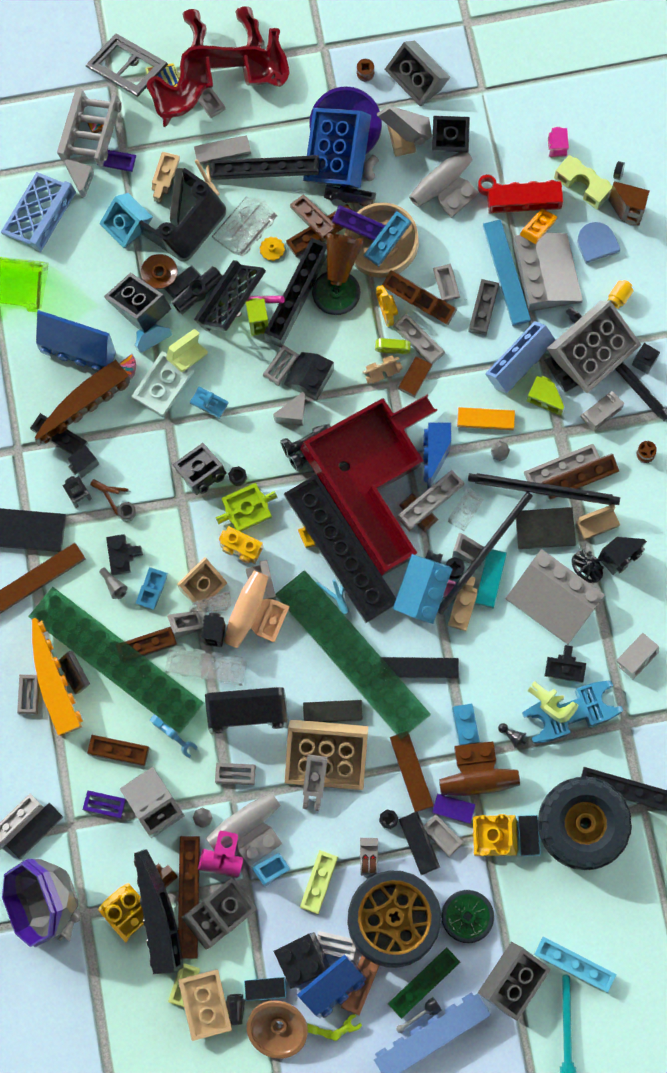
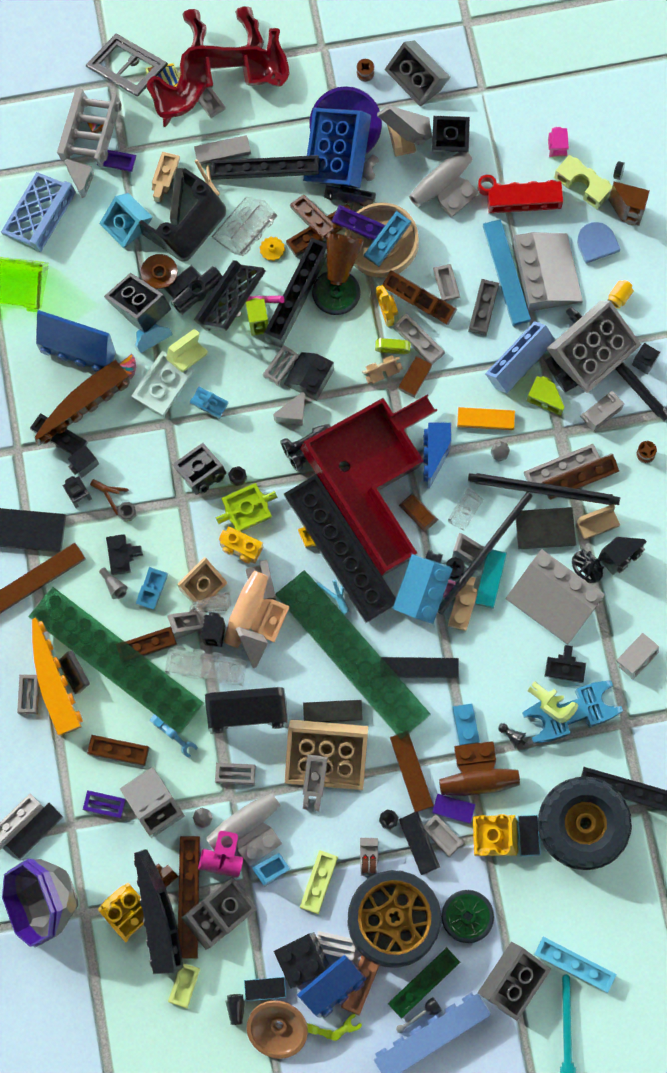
light grey piece [58,912,81,941] -> none
tan plate [178,969,232,1041] -> none
light grey tile [396,470,465,532] -> none
light orange tile [520,209,558,244] -> none
none -> light grey slope [236,627,268,668]

